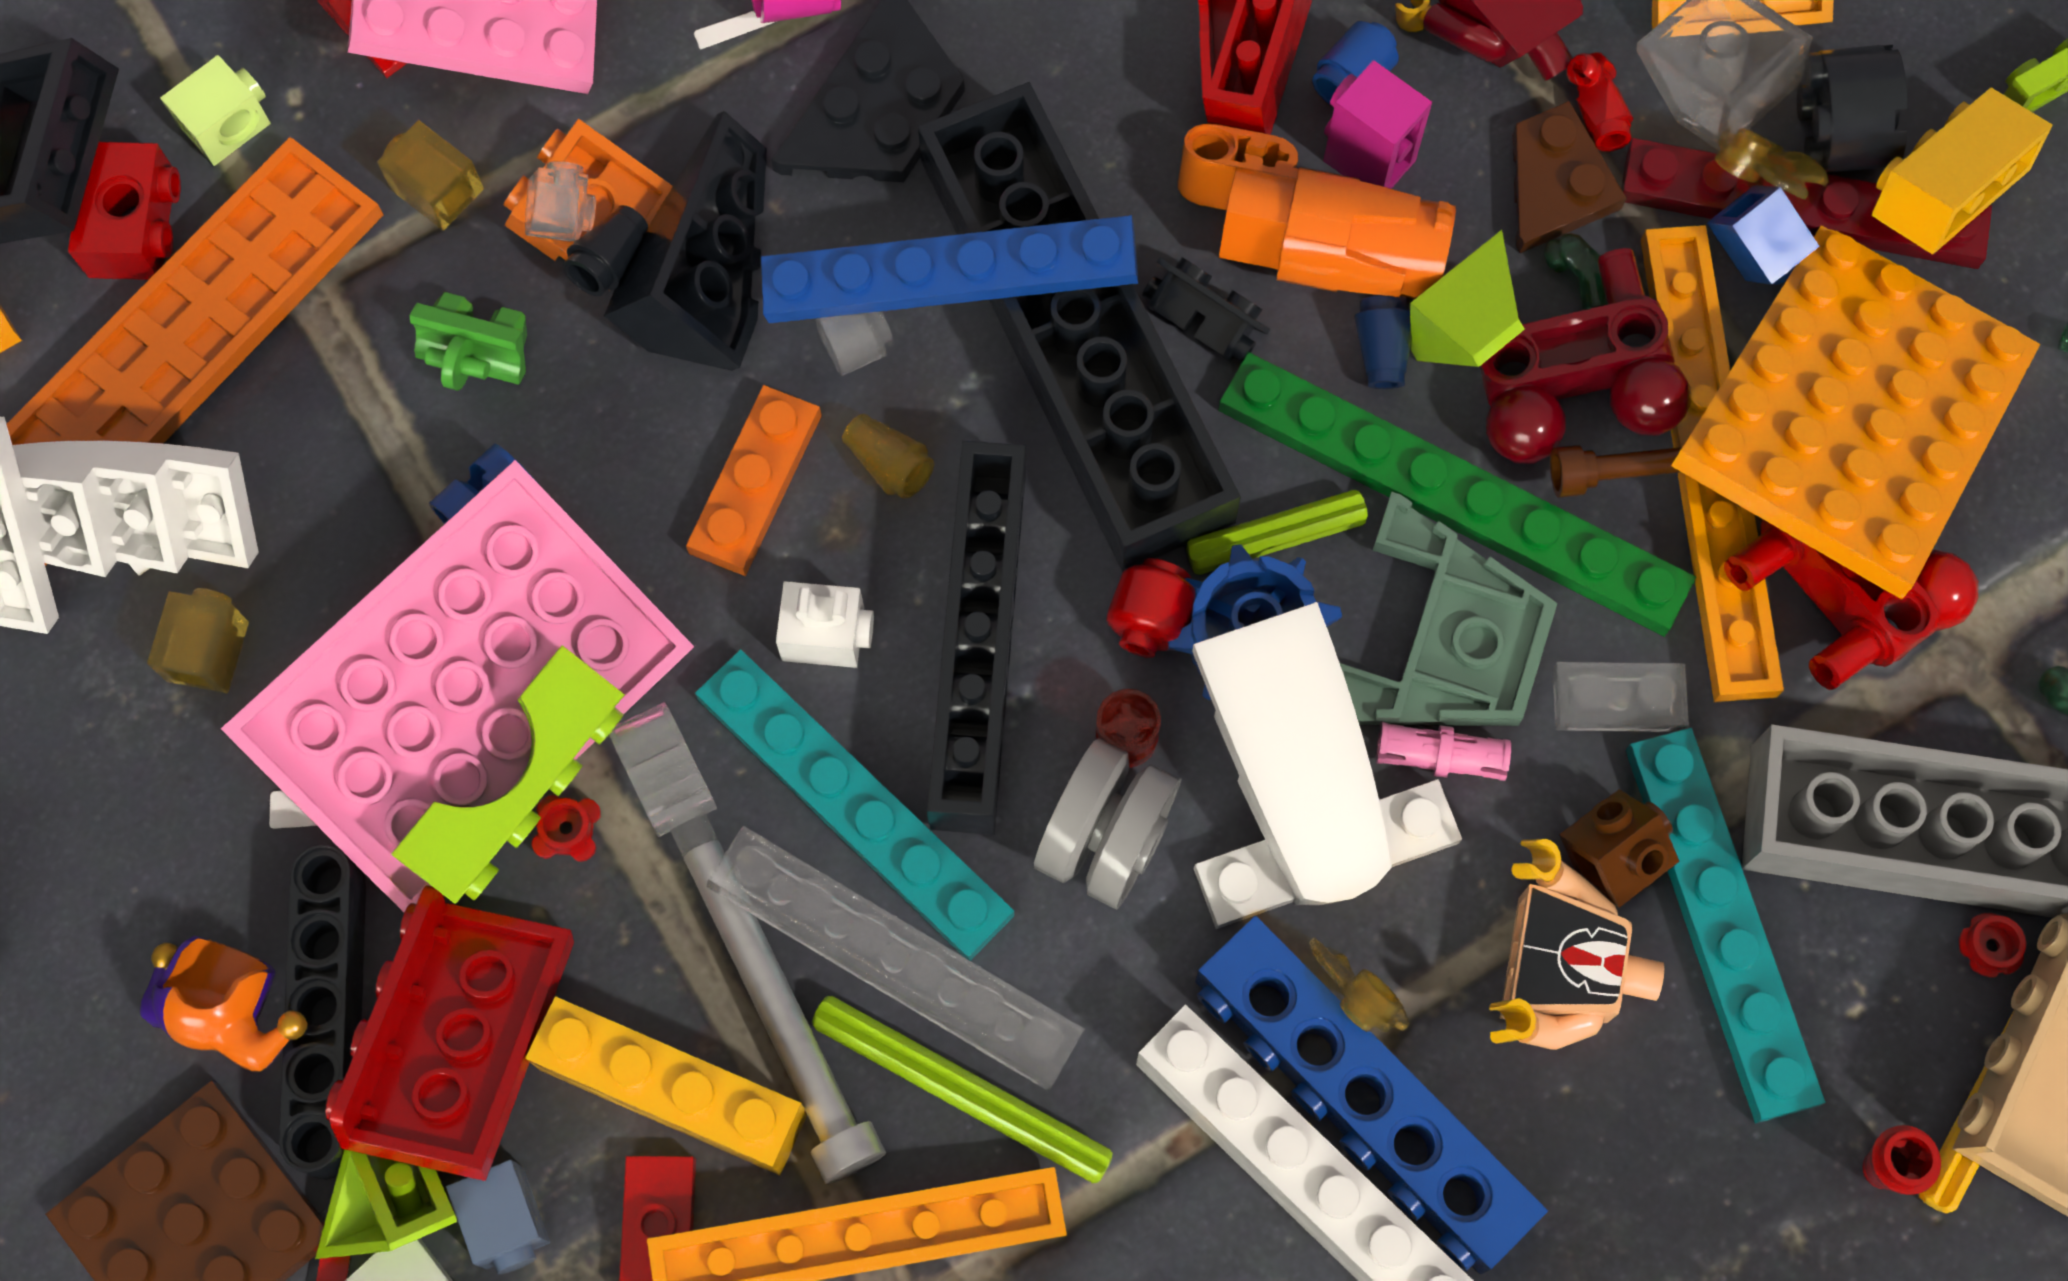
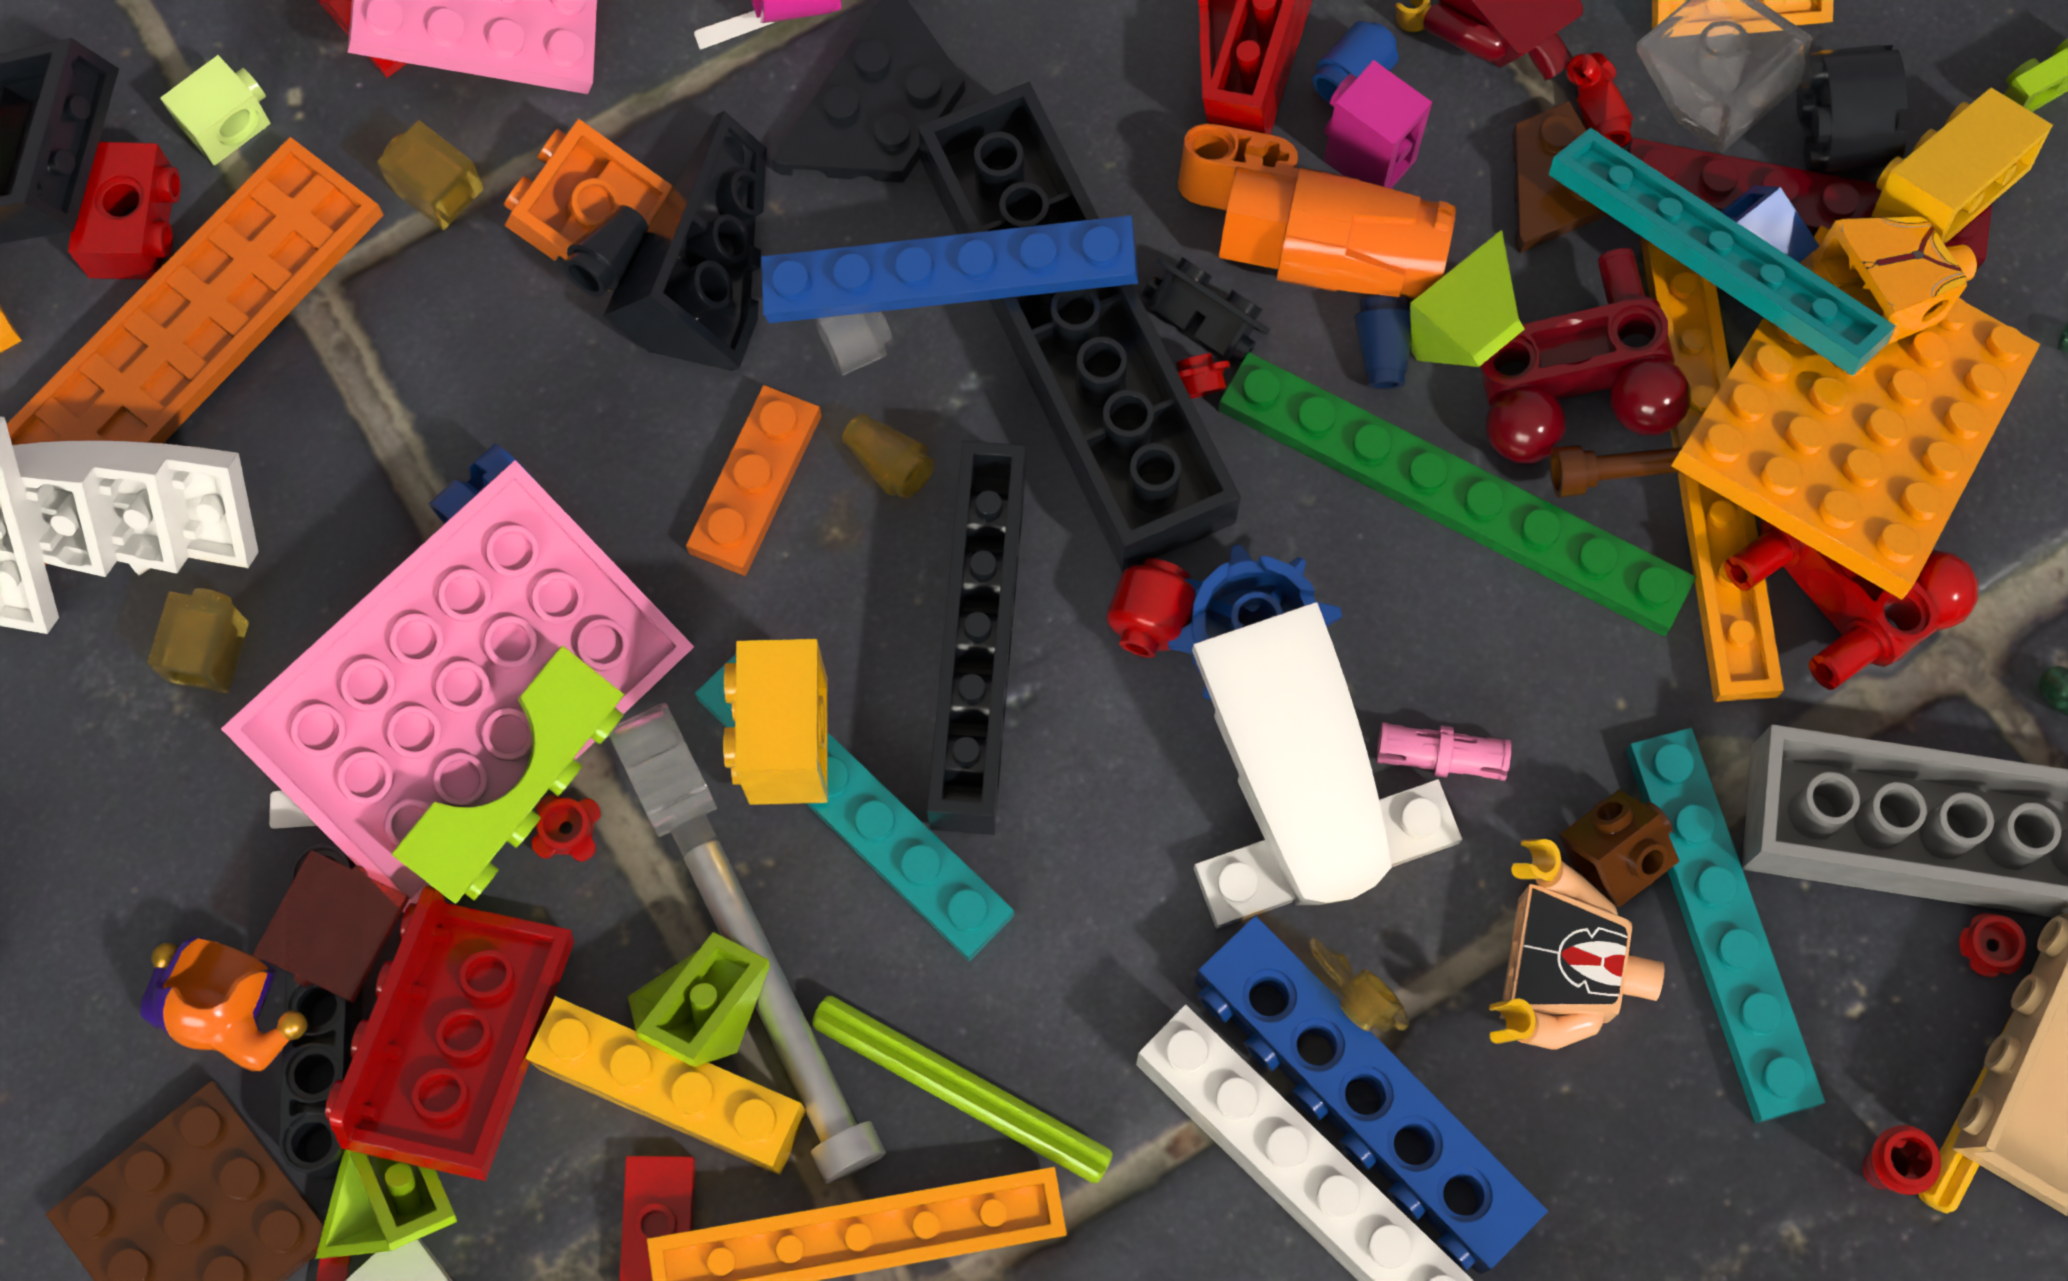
bright green hips [409,292,527,391] -> none
sand blue brick [446,1160,551,1275] -> none
clear plate [525,162,596,242] -> none
clear plate [706,826,1085,1091] -> none
white brick [776,581,874,668] -> none
light grey wheel [1034,738,1181,910] -> none
clear red wheel [1095,689,1161,768] -> none
lime axle [1186,490,1368,575] -> none
sand green wing [1340,492,1558,726] -> none
clear green arm [1544,233,1608,310] -> none
clear plate [1552,662,1689,732] -> none
clear yellow plate [1715,128,1829,200] -> none
none -> clear red piece [253,850,410,1003]
none -> lime slope [627,932,770,1067]
none -> yellow brick [723,639,828,805]
none -> red plate [1176,353,1230,399]
none -> teal plate [1548,128,1896,376]
none -> light orange torso [1810,216,1977,345]

